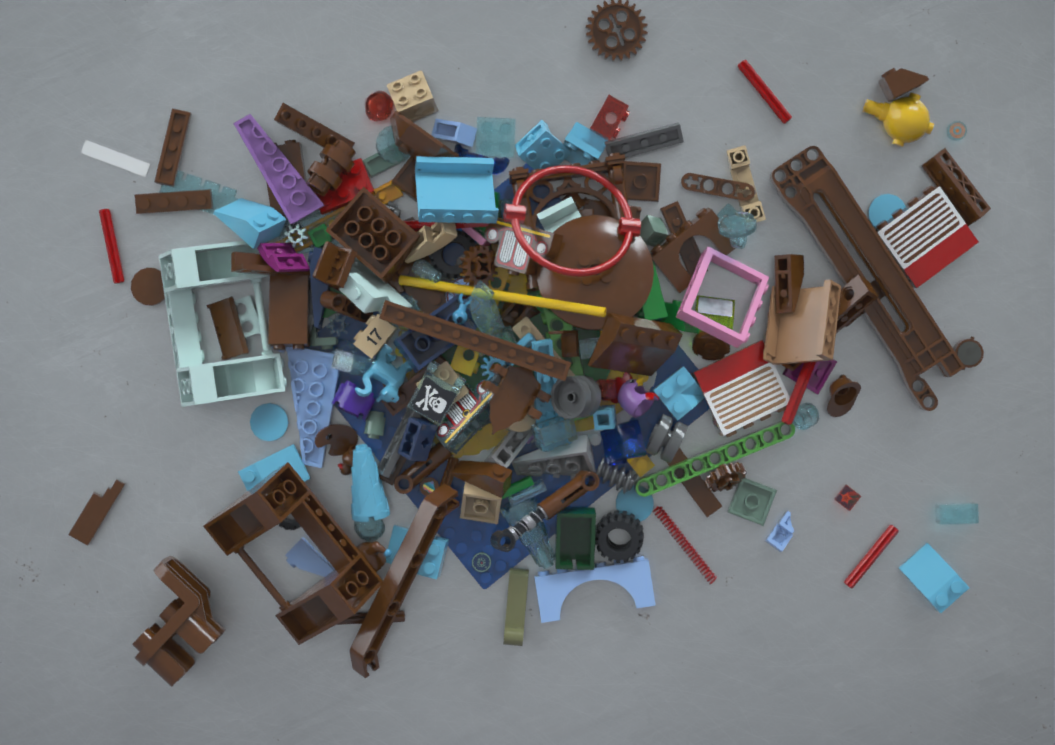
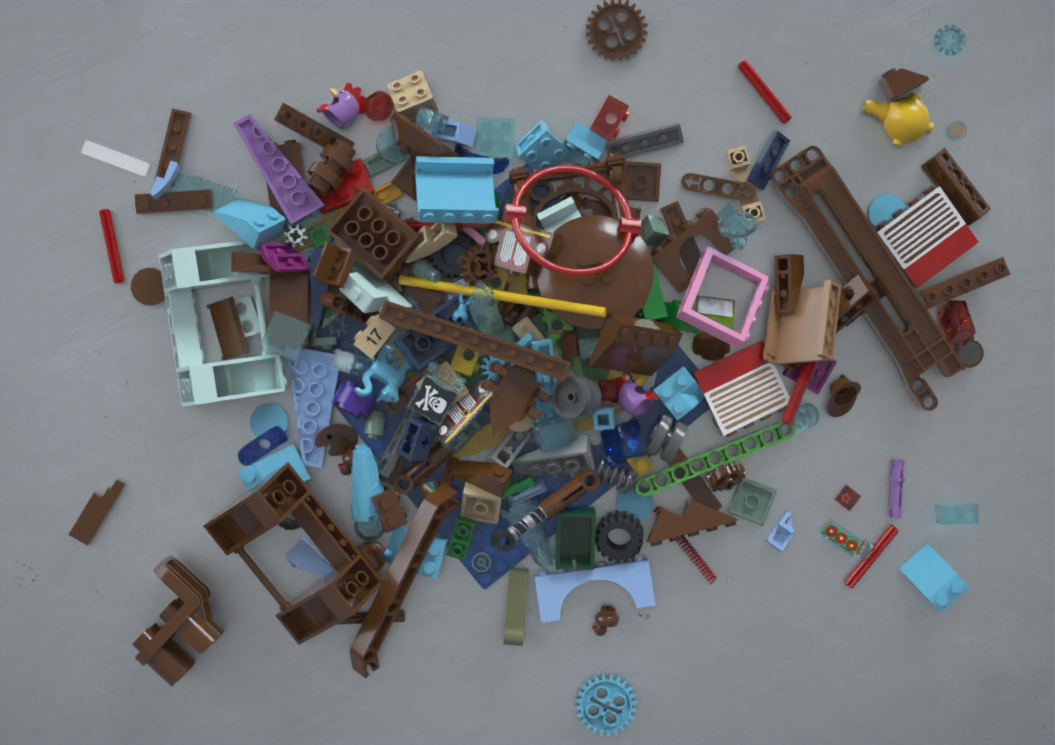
none -> light blue slope [150,161,180,199]
none -> clear blue piece [237,426,289,466]
none -> clear light blue tile [260,311,311,361]
none -> medium lavender piece [316,83,367,129]
none -> reddish brown bracket [371,485,408,533]
none -> clear light blue brick [415,107,449,135]
none -> green slope [446,516,476,560]
none -> medium azure gear [575,674,637,737]
none -> reddish brown animal [591,605,619,636]
none -> reddish brown slope [646,499,738,547]
none -> dark blue plate [747,130,790,190]
none -> tile [820,519,863,557]
none -> clear light blue tile [856,539,873,559]
none -> medium lavender pin [889,460,905,518]
none -> reddish brown slope [920,257,1011,309]
none -> clear light blue gear [935,25,966,56]
none -> clear red brick [938,300,976,346]

